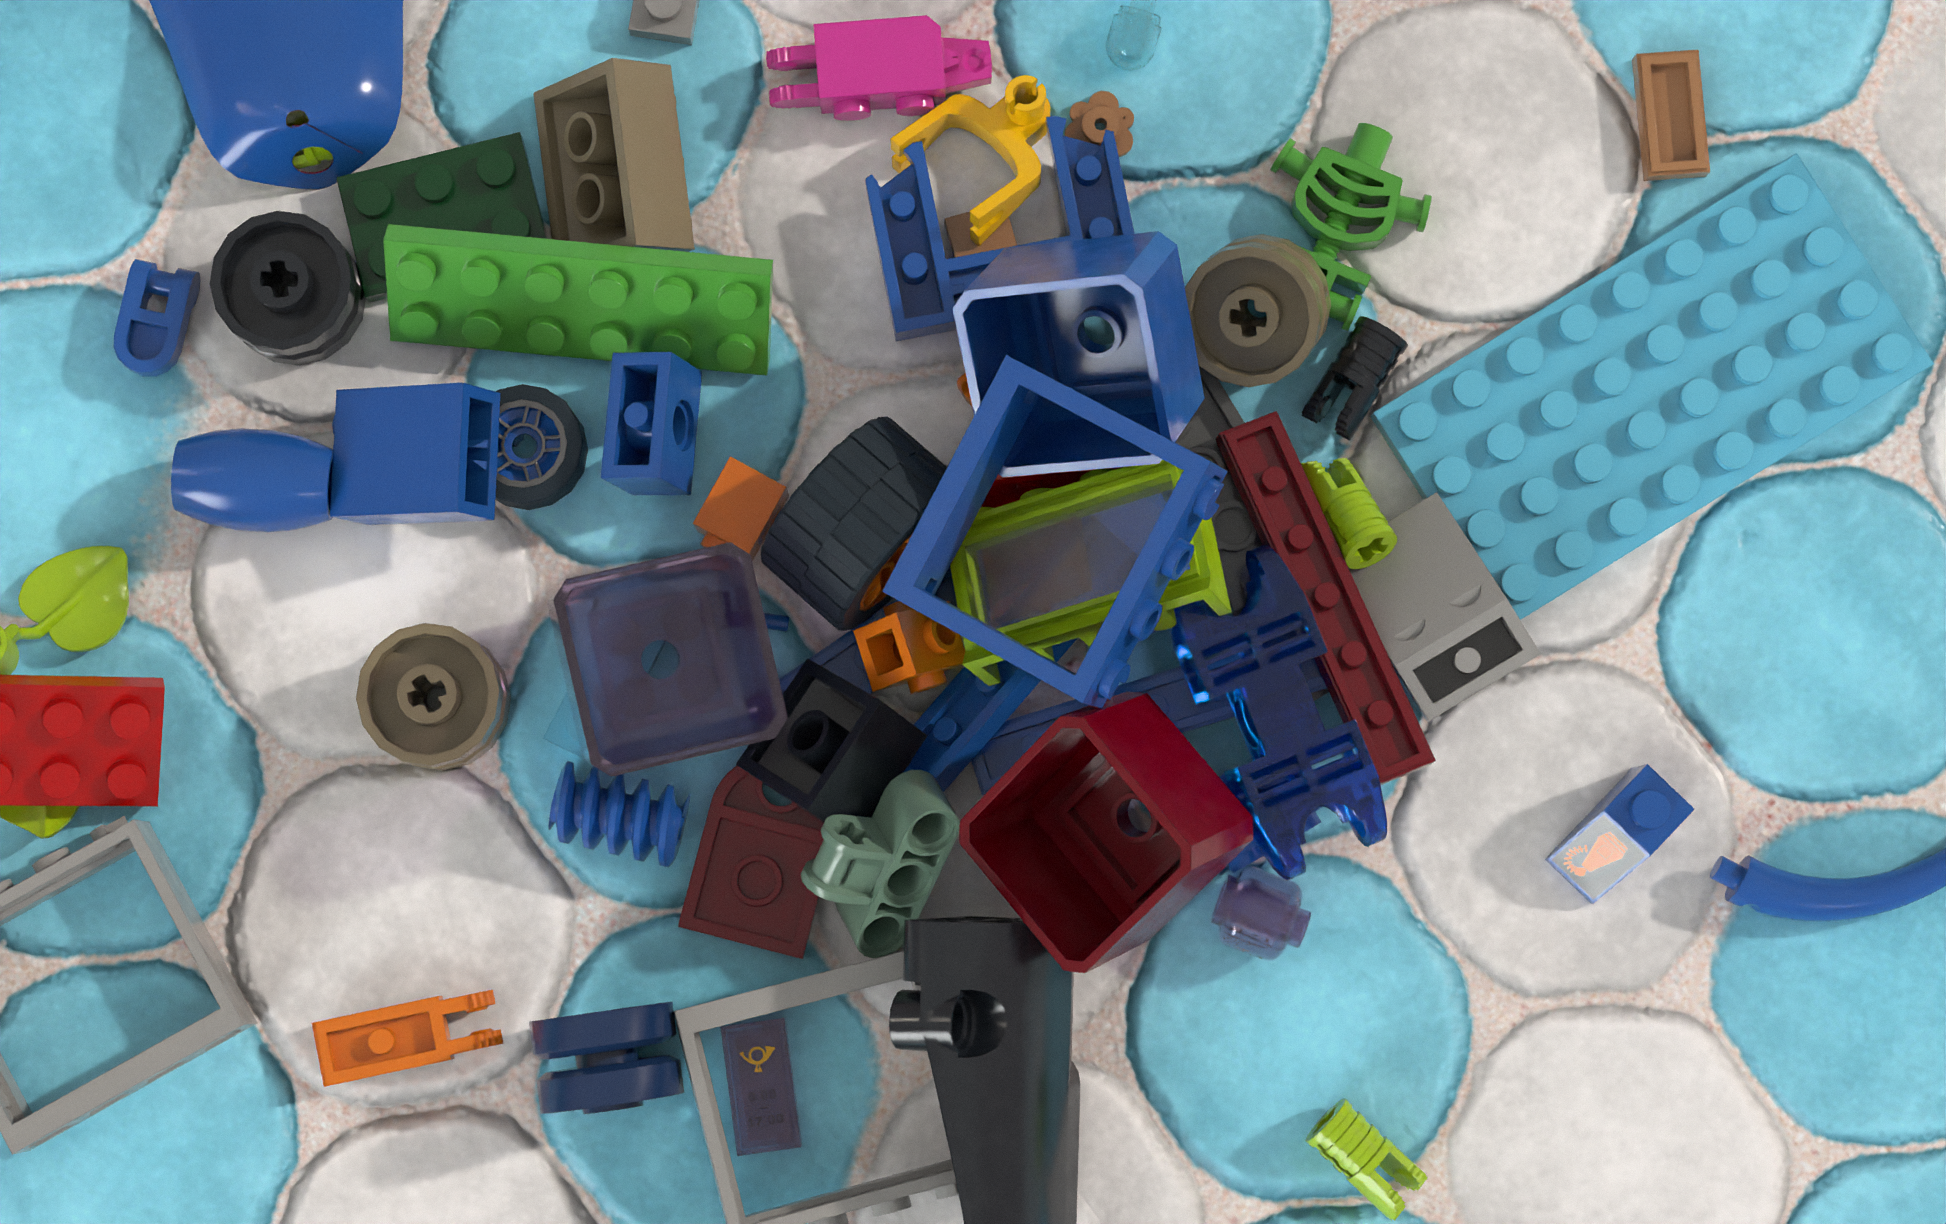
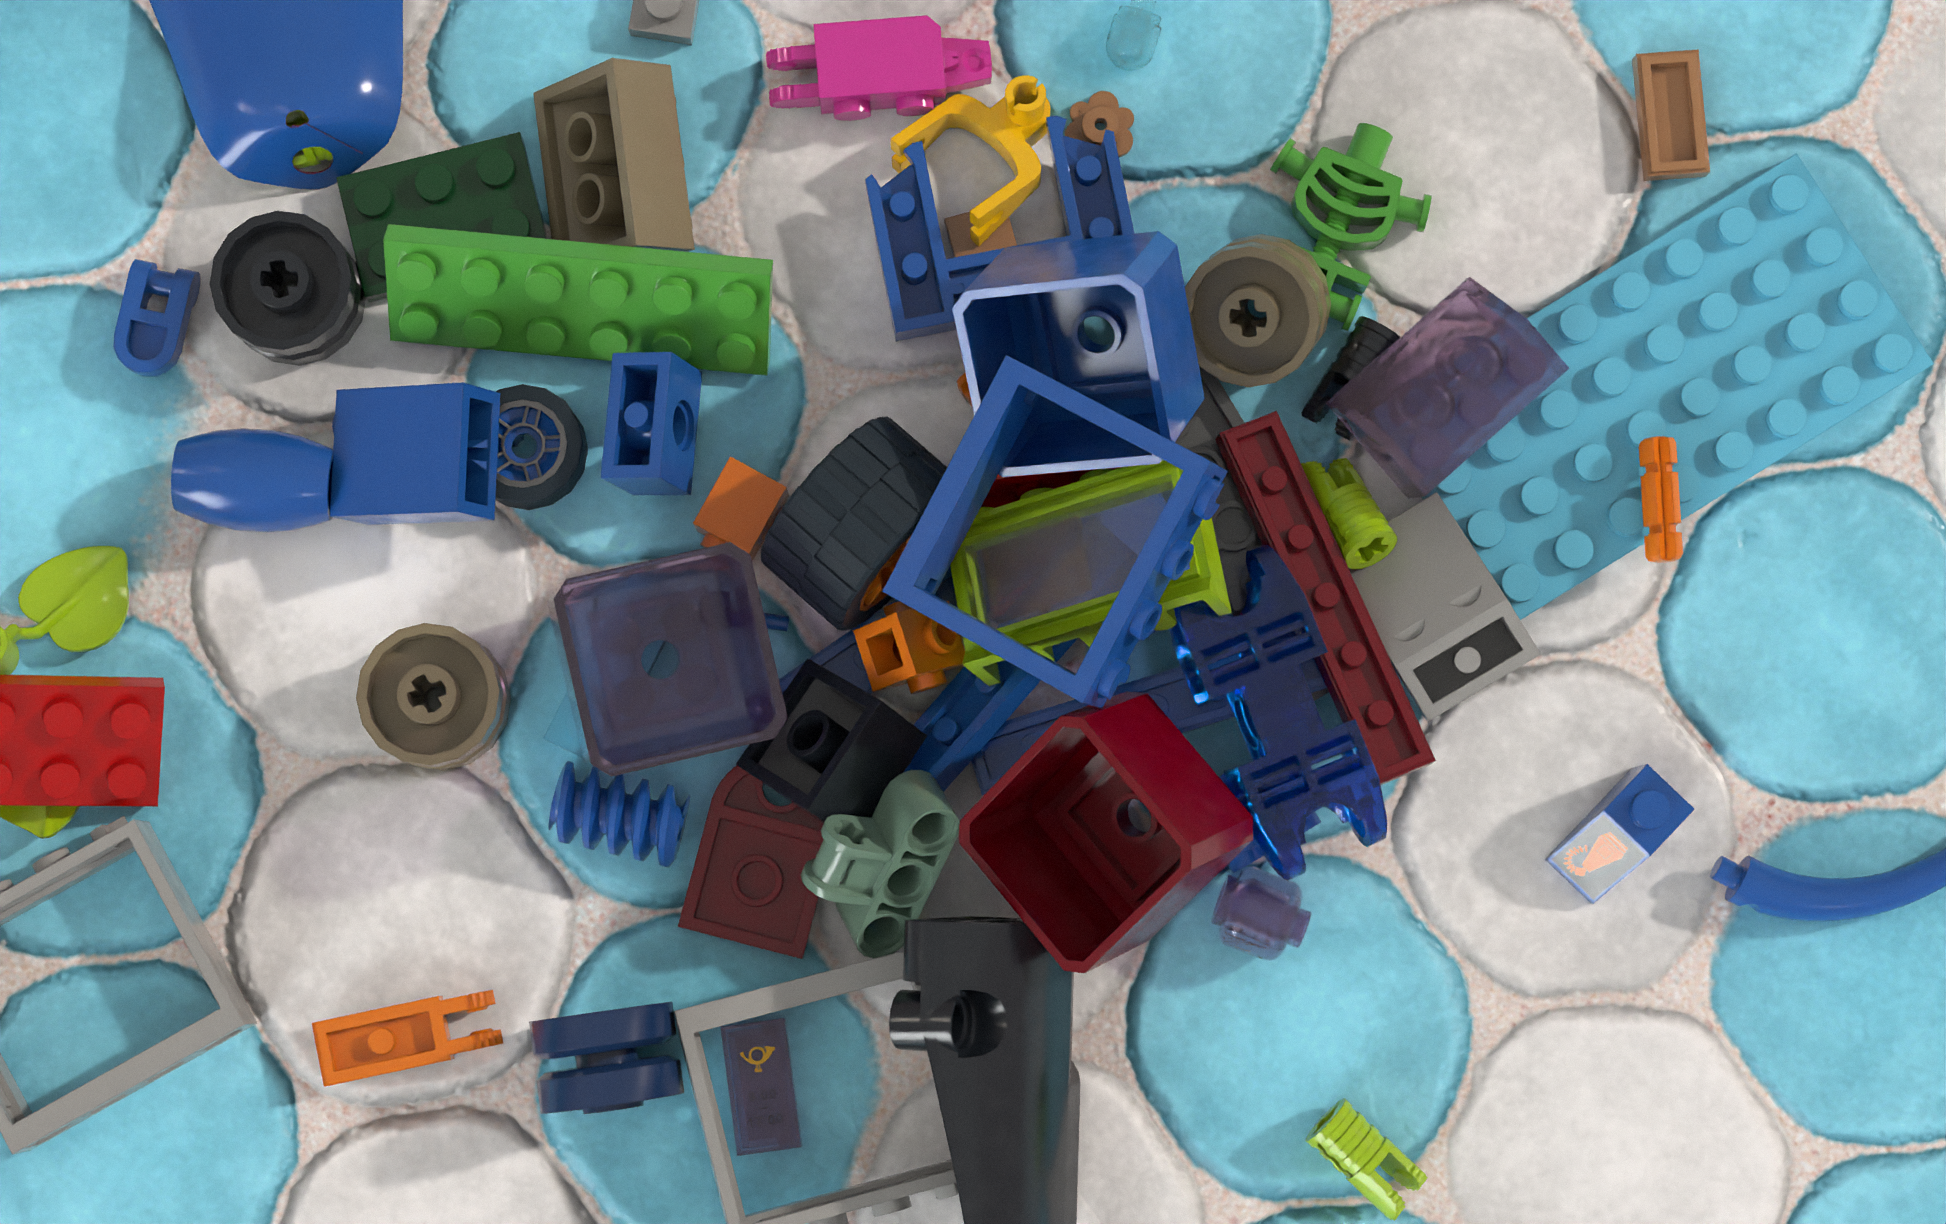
none -> clear purple slope [1326,277,1569,499]
none -> orange axle [1639,436,1683,563]

